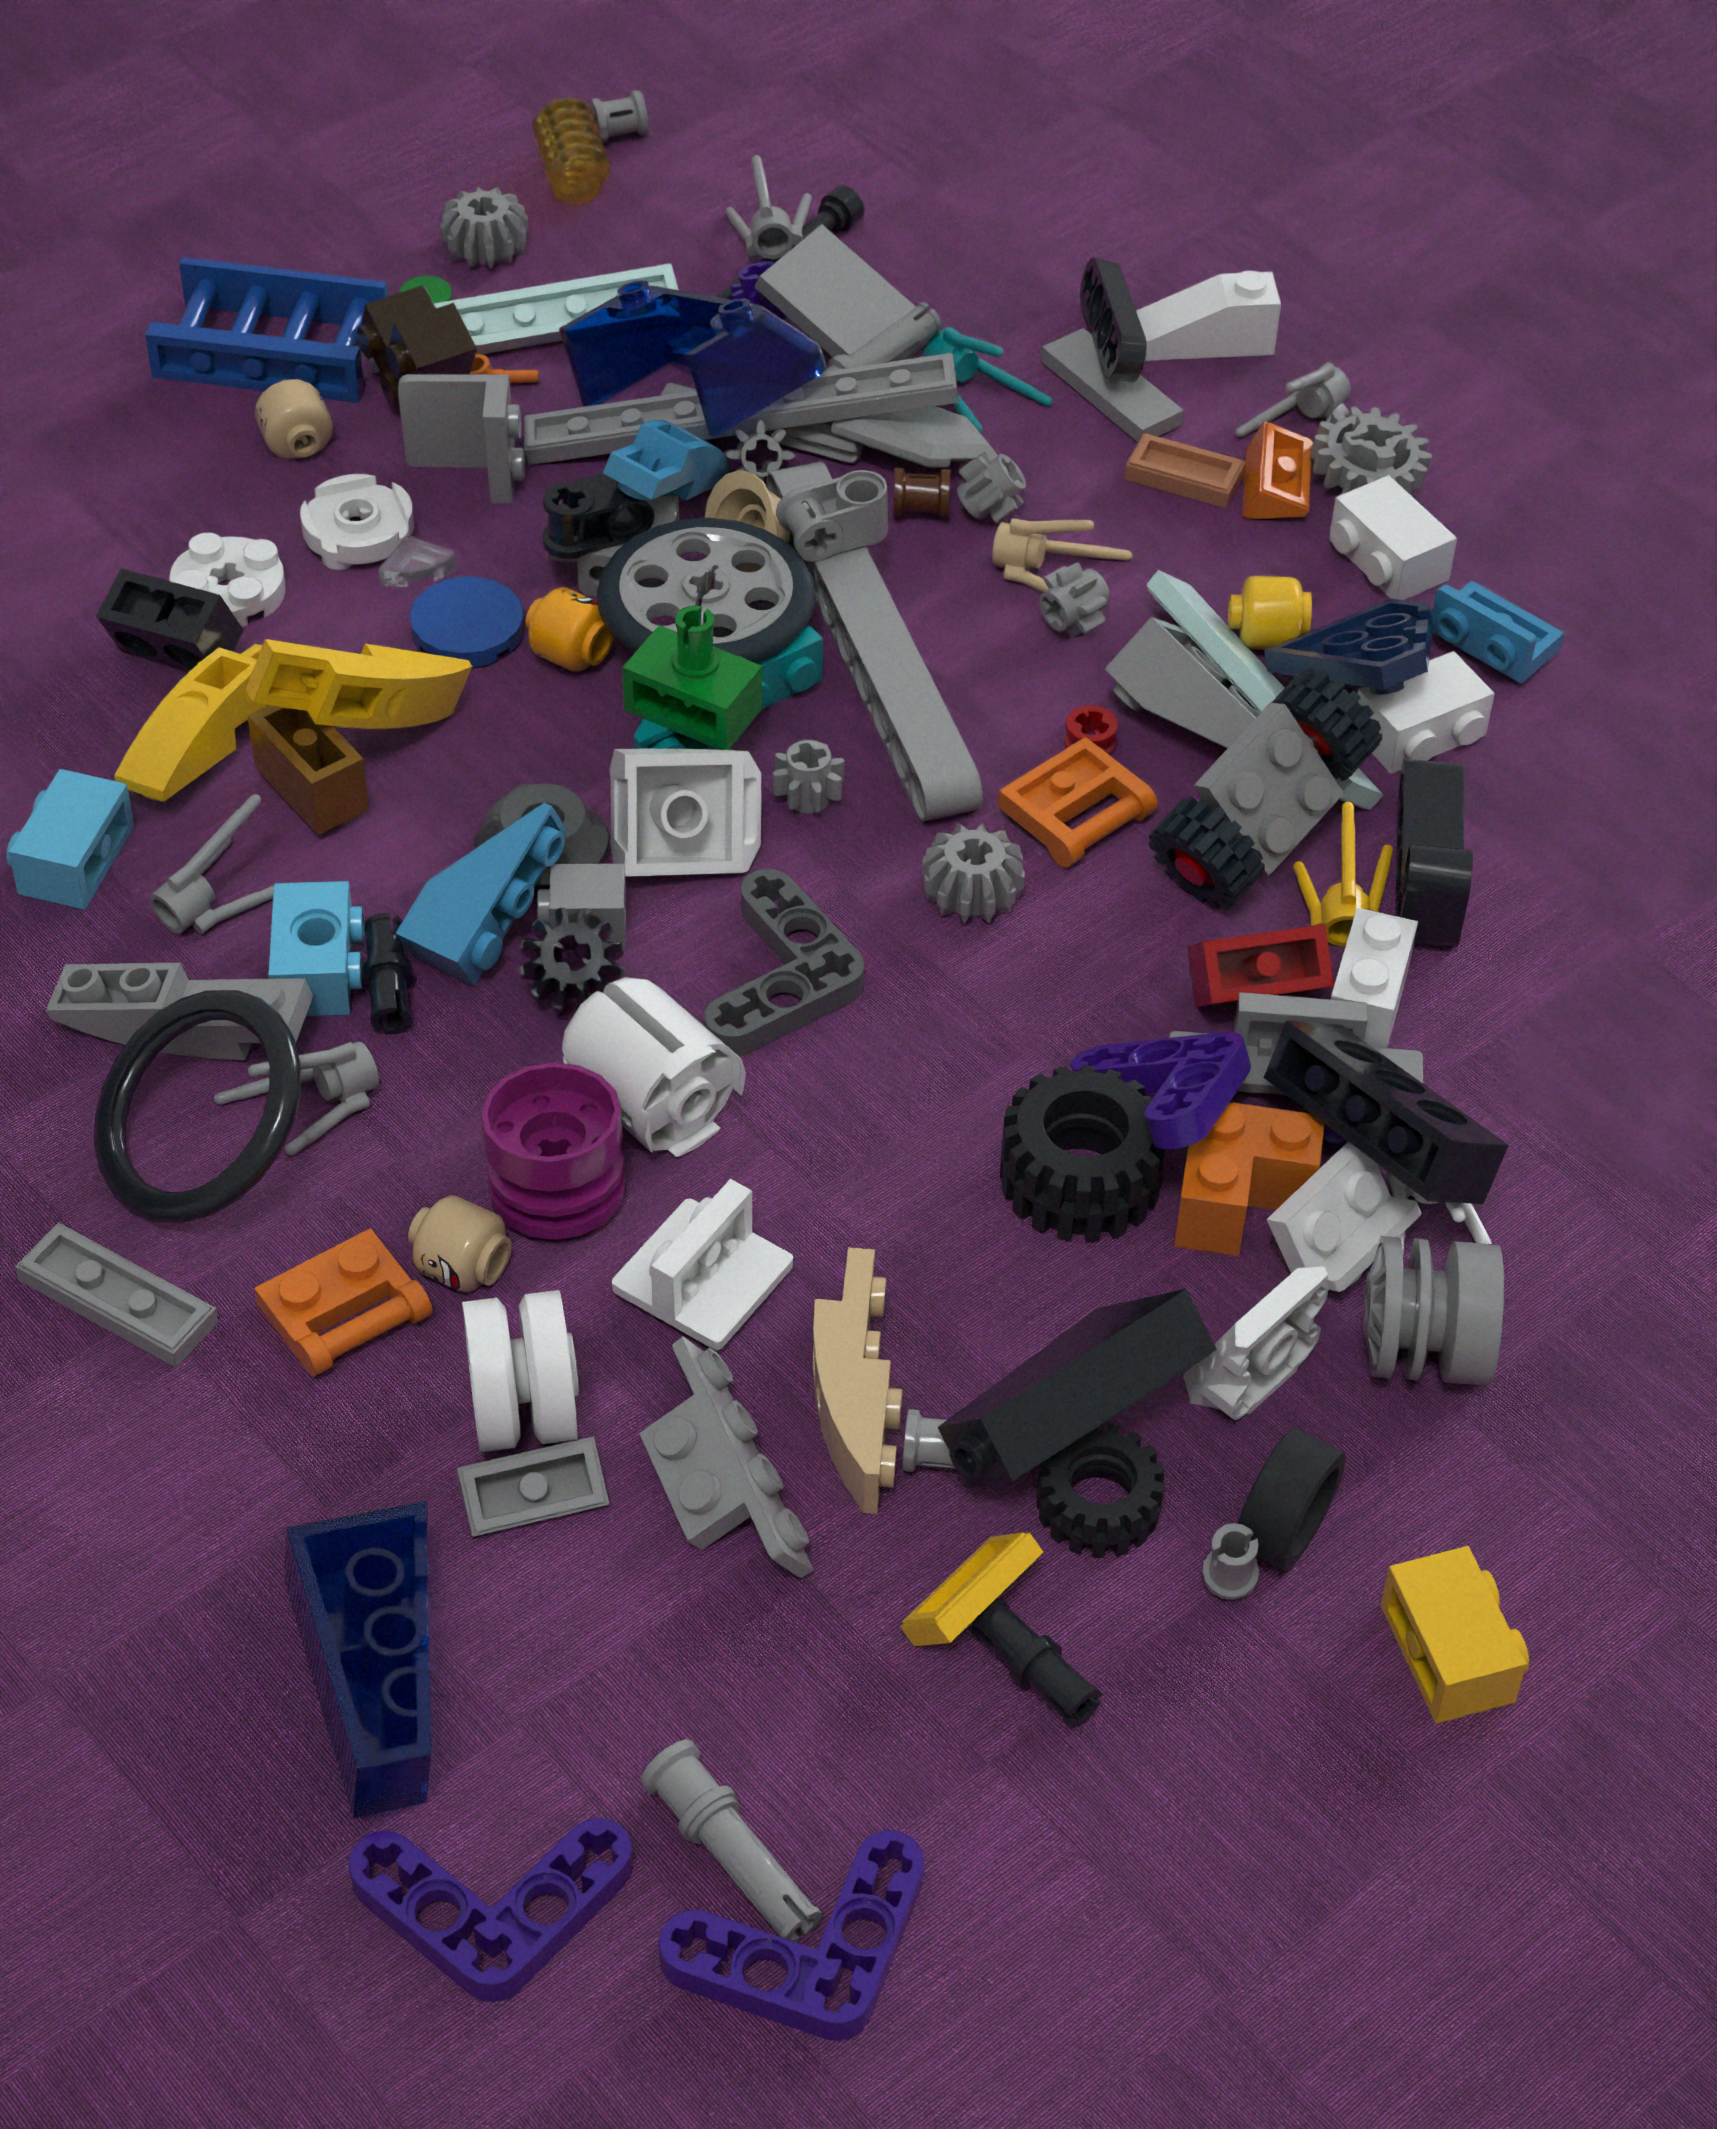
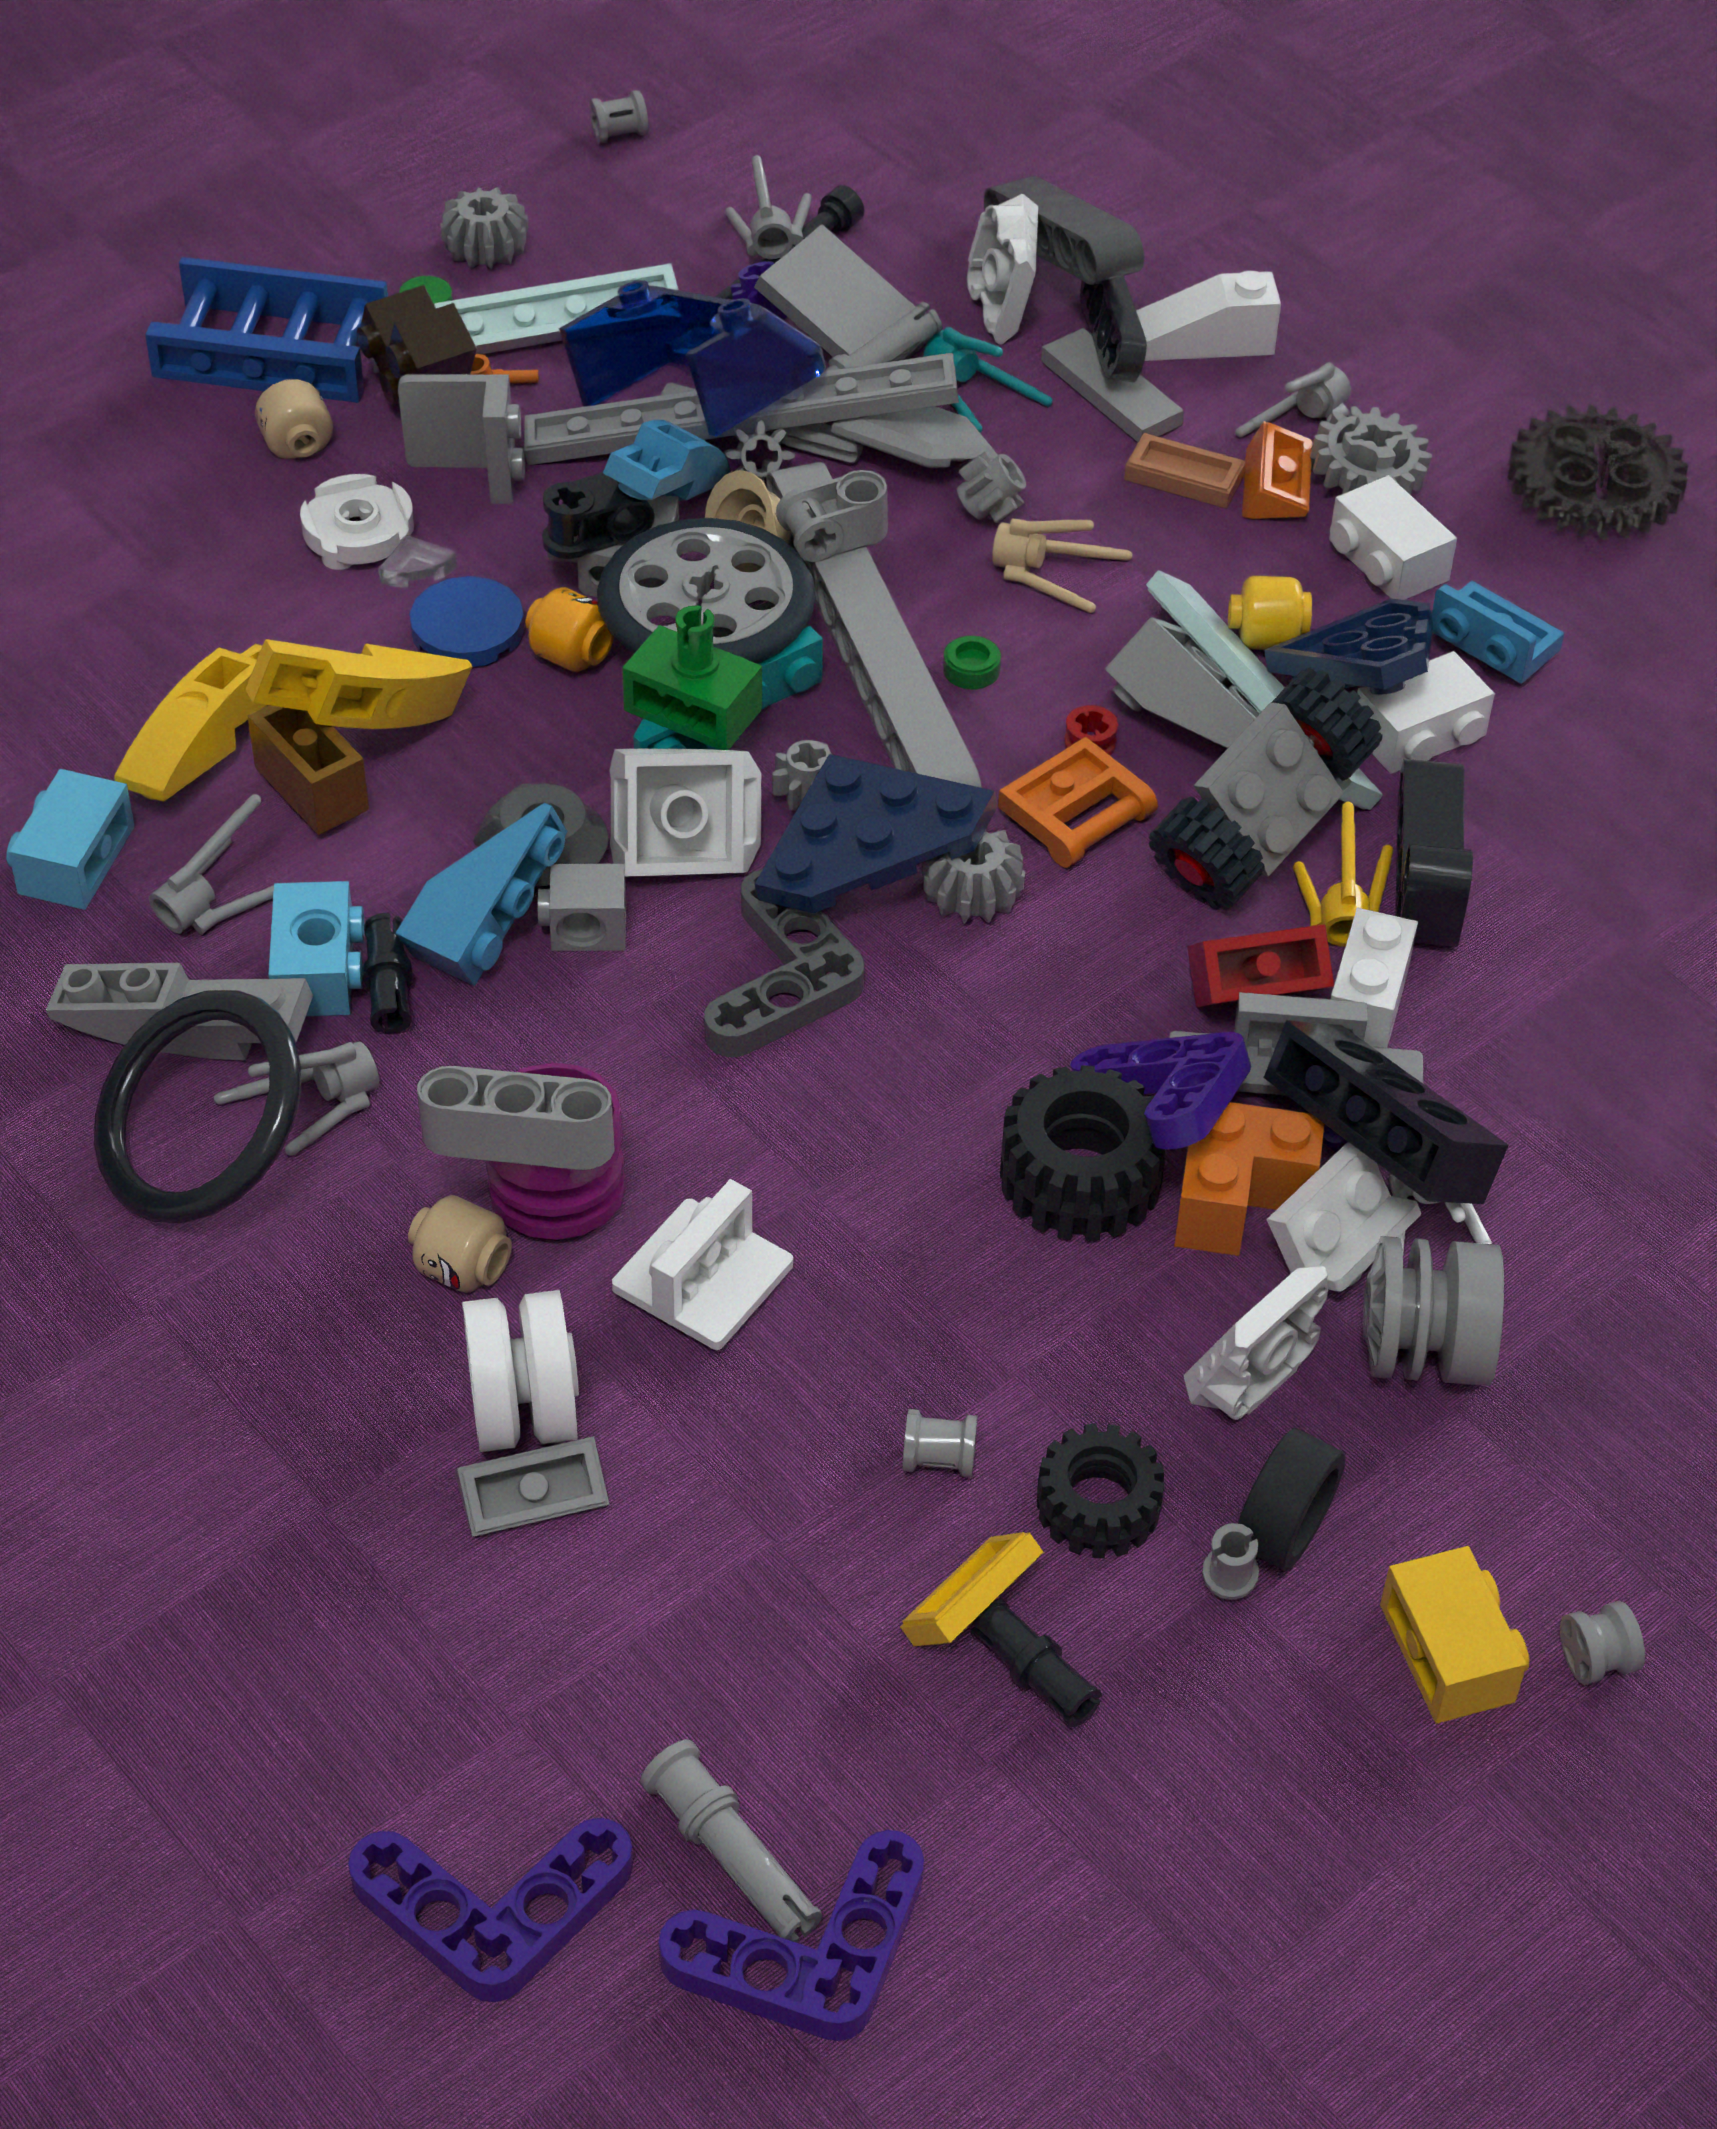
light grey tile [15,1222,219,1368] -> none
black brick [96,568,244,671] -> none
white plate [170,532,286,627] -> none
orange plate [254,1228,433,1377] -> none
clear blue wedge [284,1501,431,1819] -> none
black gear [520,907,625,1013] -> none
clear yellow piece [532,97,610,205] -> none
white cylinder [562,977,746,1157] -> none
light grey bracket [639,1337,814,1579] -> none
tan slope [812,1247,902,1514] -> none
reddish brown bush [893,468,950,519] -> none
black slope [937,1289,1217,1488] -> none
light grey gear [1039,562,1110,637] -> none
none -> light grey beam [417,1066,614,1170]
none -> dark blue plate [754,754,997,913]
none -> green tile [943,635,1001,690]
none -> white slope [967,194,1038,345]
none -> dark grey beam [983,176,1144,285]
none -> clear smoke gear [1507,405,1689,540]
none -> light grey wheel [1560,1601,1645,1685]

